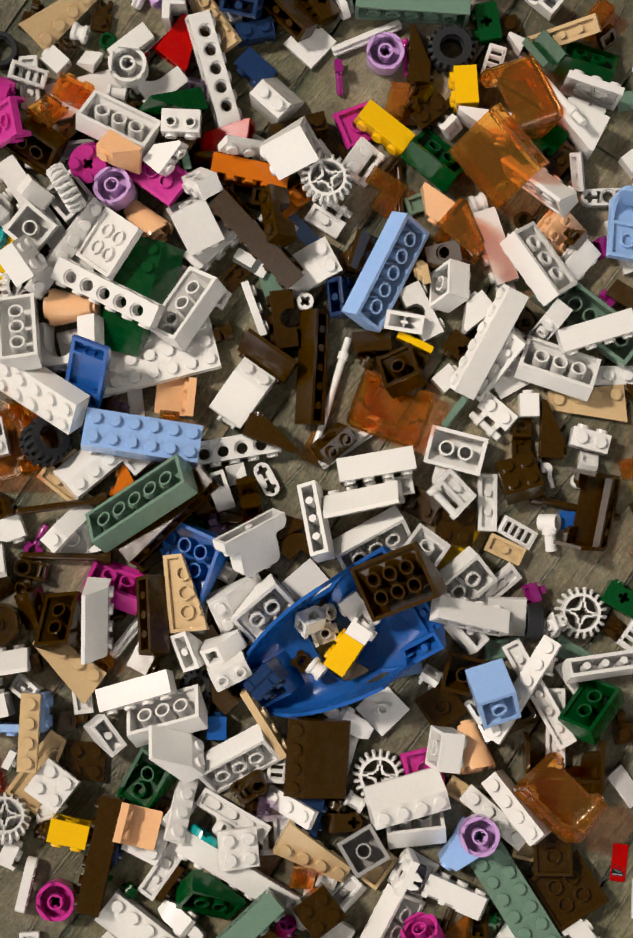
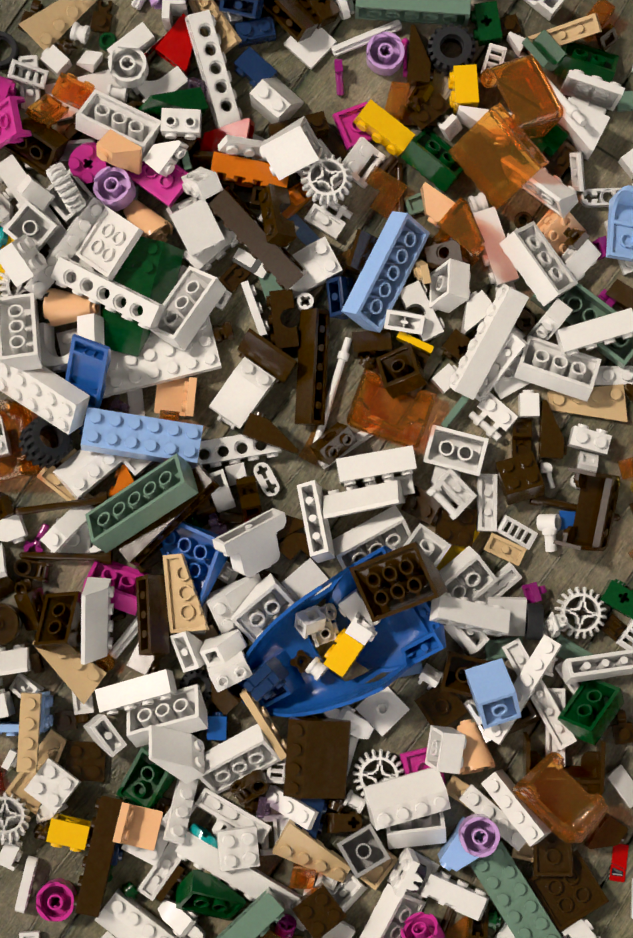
none -> dark brown slope [584,813,629,849]

